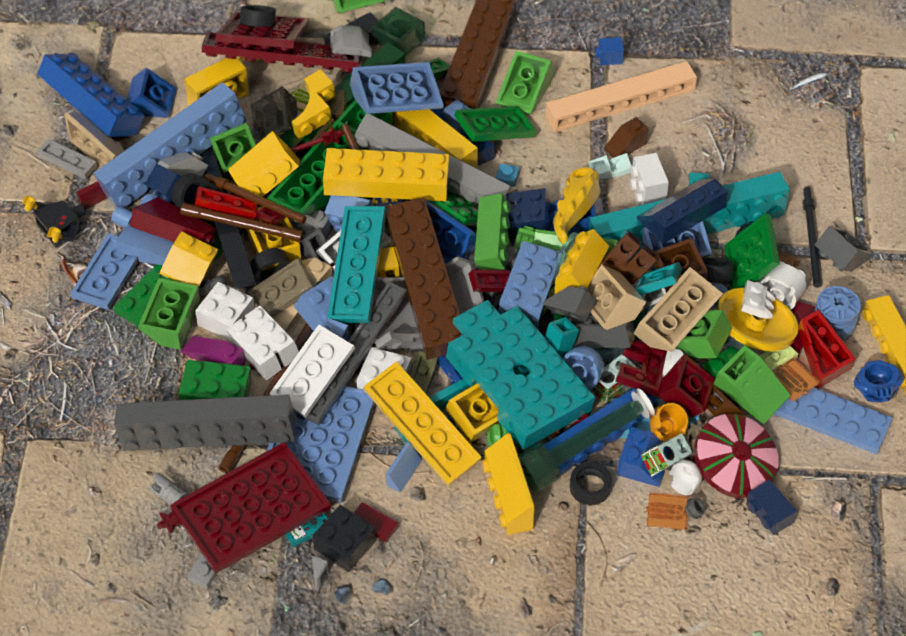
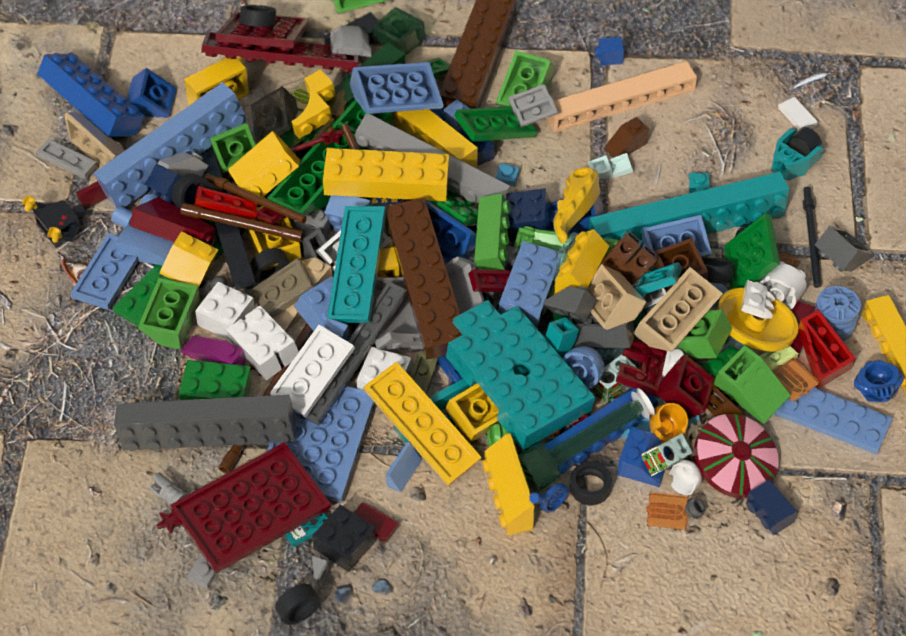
white brick [629,153,669,206] -> none
dark blue slope [637,178,728,244] -> none
none -> black tyre [275,583,321,625]
none -> light grey slope [508,84,558,127]
none -> blue piece [530,483,569,513]
none -> teal piece [771,127,825,181]
none -> white tile [778,97,818,130]

